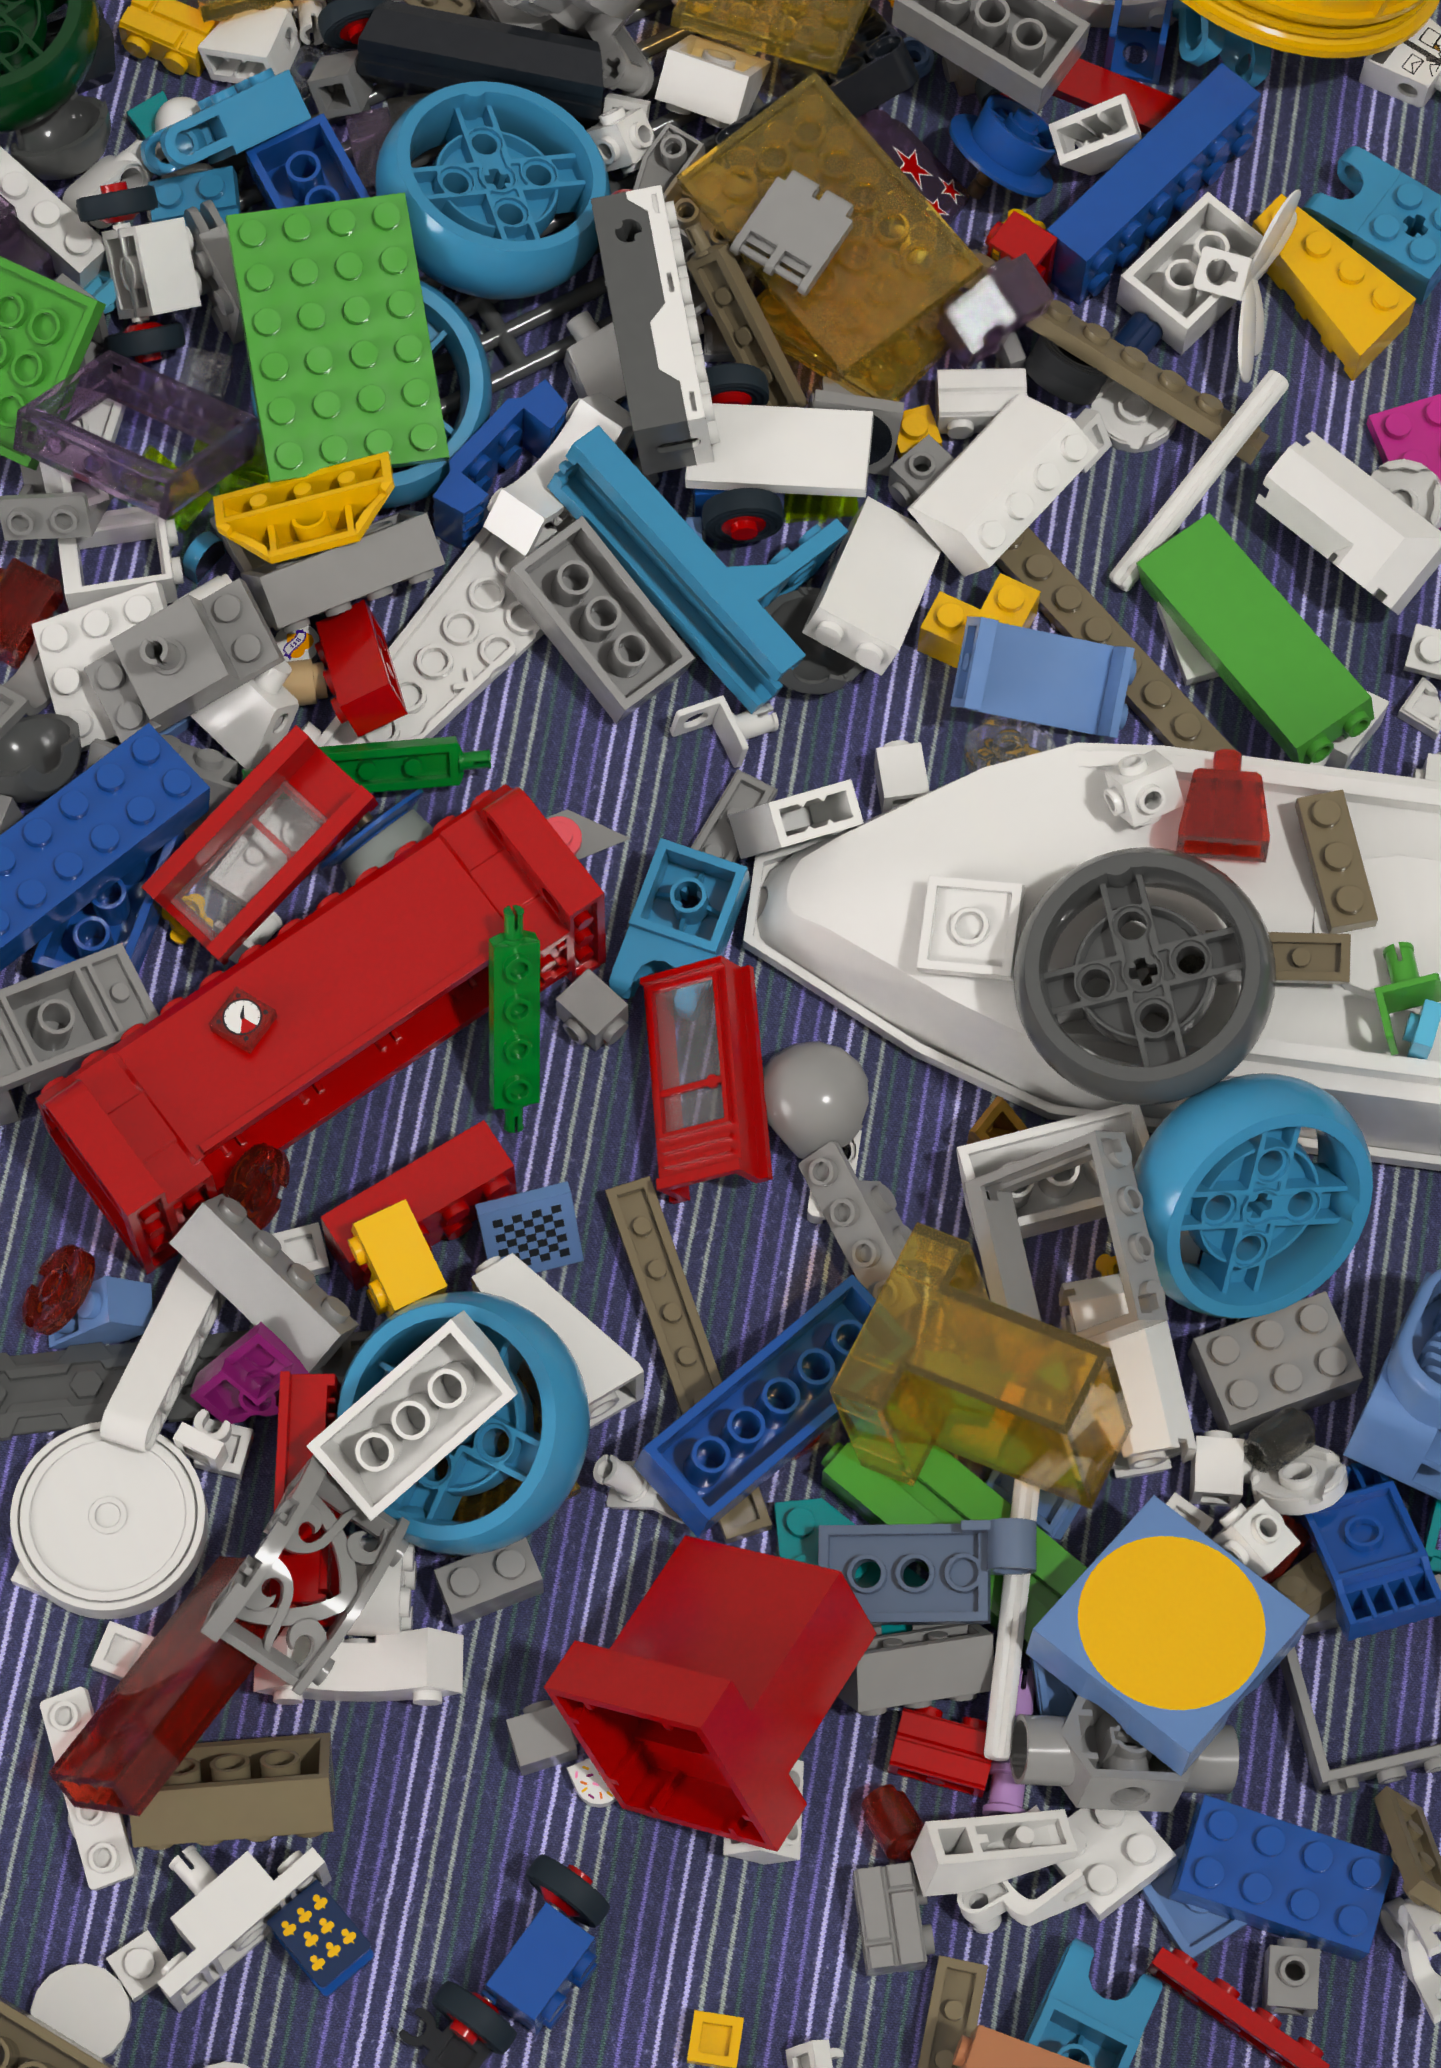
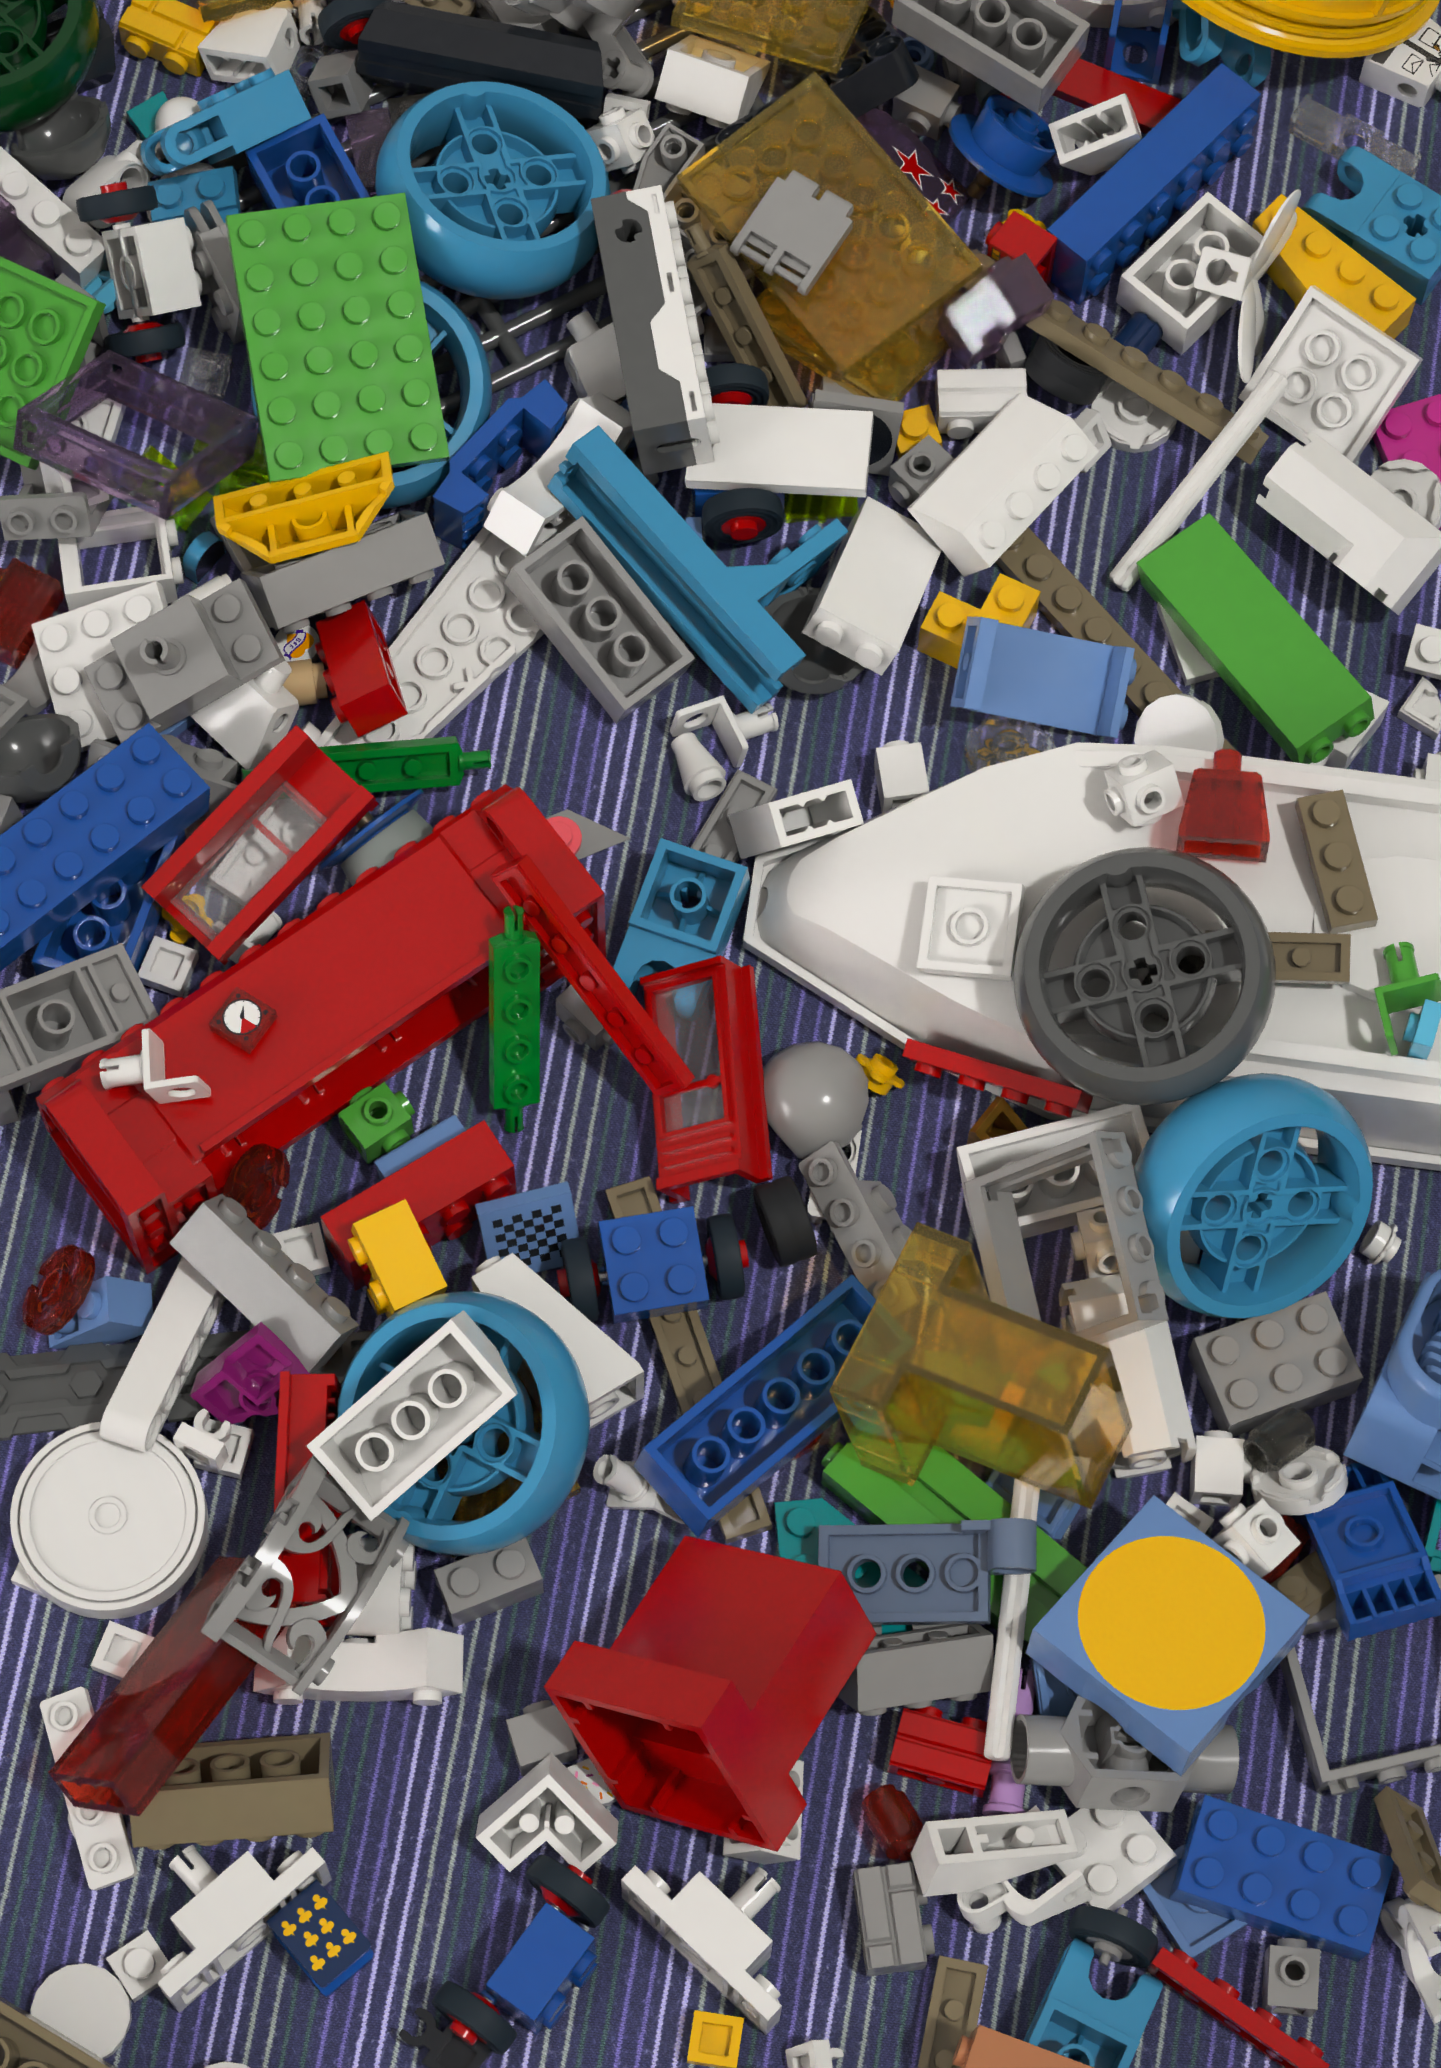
none -> white bracket [99,1028,211,1104]
none -> white plate [138,936,199,997]
none -> bright green brick [338,1082,415,1164]
none -> medium blue slope [374,1115,466,1181]
none -> white brick [475,1752,619,1872]
none -> red tile [490,854,695,1097]
none -> blue brick [556,1206,749,1324]
none -> white brick [621,1865,782,2035]
none -> white cone [671,732,726,801]
none -> black tyre [753,1176,817,1267]
none -> yellow plate [855,1053,905,1095]
none -> light grey brick [892,64,962,141]
none -> red plate [902,1038,1093,1118]
none -> black wheel [1068,1906,1158,1968]
none -> white brick [1070,1207,1120,1279]
none -> white tile [1134,693,1224,753]
none -> white plate [1238,285,1423,464]
none -> clear piece [1288,94,1422,177]
none -> white plate [1359,1220,1402,1265]

